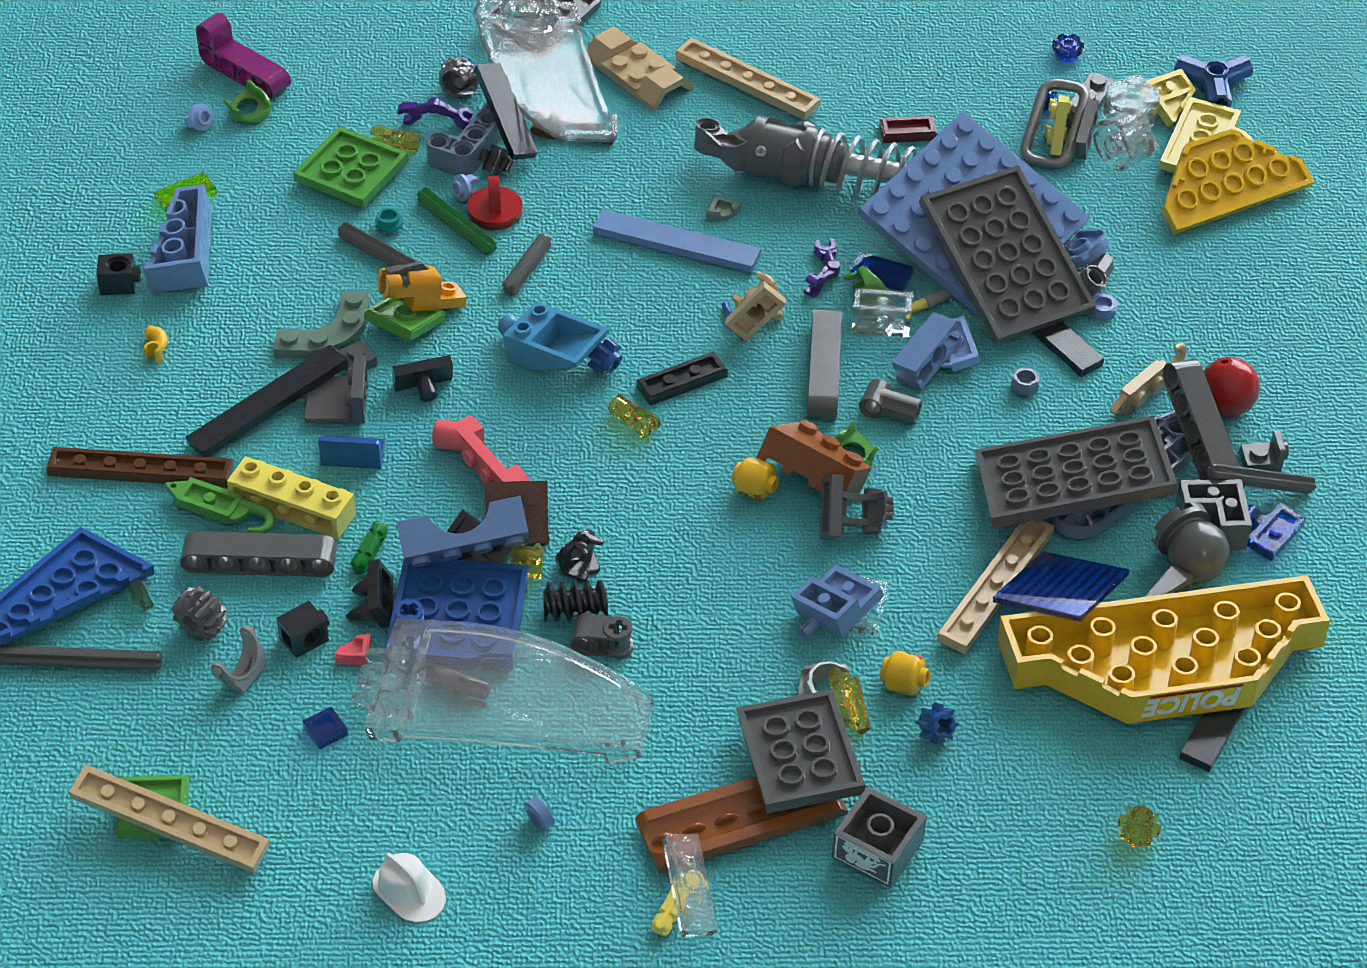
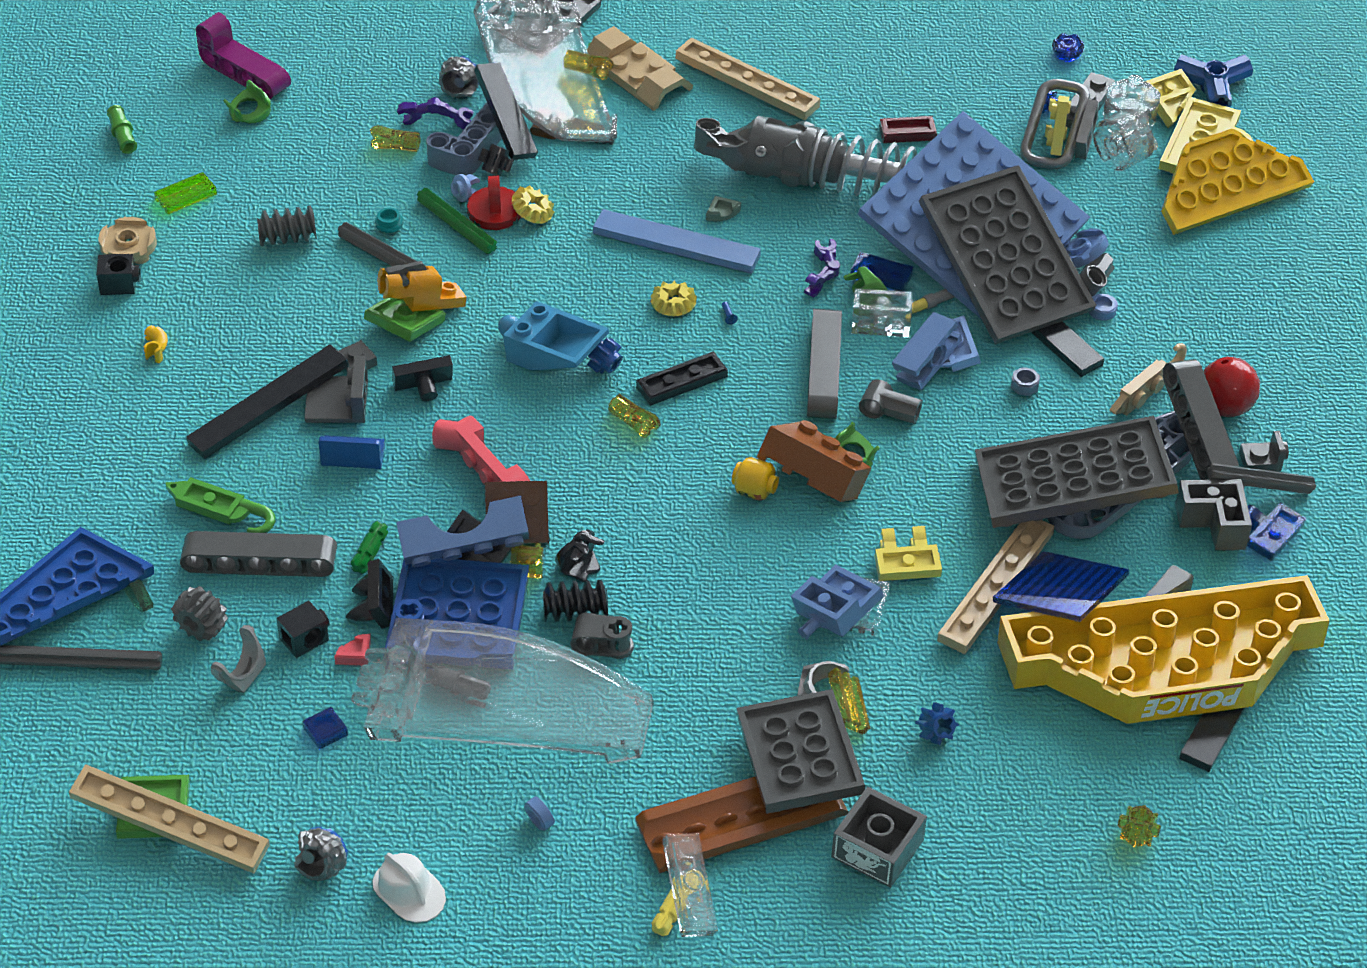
reddish brown tile [46,447,234,488] -> none
medium blue wedge [143,184,212,294] -> none
light blue plate [183,104,213,131] -> none
light yellow brick [227,456,356,539] -> none
sand green plate [273,291,371,359] -> none
bright green plate [293,126,408,208] -> none
dark grey axle [502,234,551,295] -> none
tan piece [725,272,786,341] -> none
dark grey tile [820,474,894,540] -> none
yellow head [880,651,931,696] -> none
dark grey tile [1152,502,1230,582] -> none
none -> tan plate [98,217,157,264]
none -> bright green pin [106,105,137,154]
none -> dark grey piece [257,206,317,246]
none -> flat silver piece [294,827,348,881]
none -> light yellow gear [512,185,554,224]
none -> clear yellow bar [563,49,614,80]
none -> light yellow gear [651,280,697,316]
none -> light yellow plate [874,526,942,581]

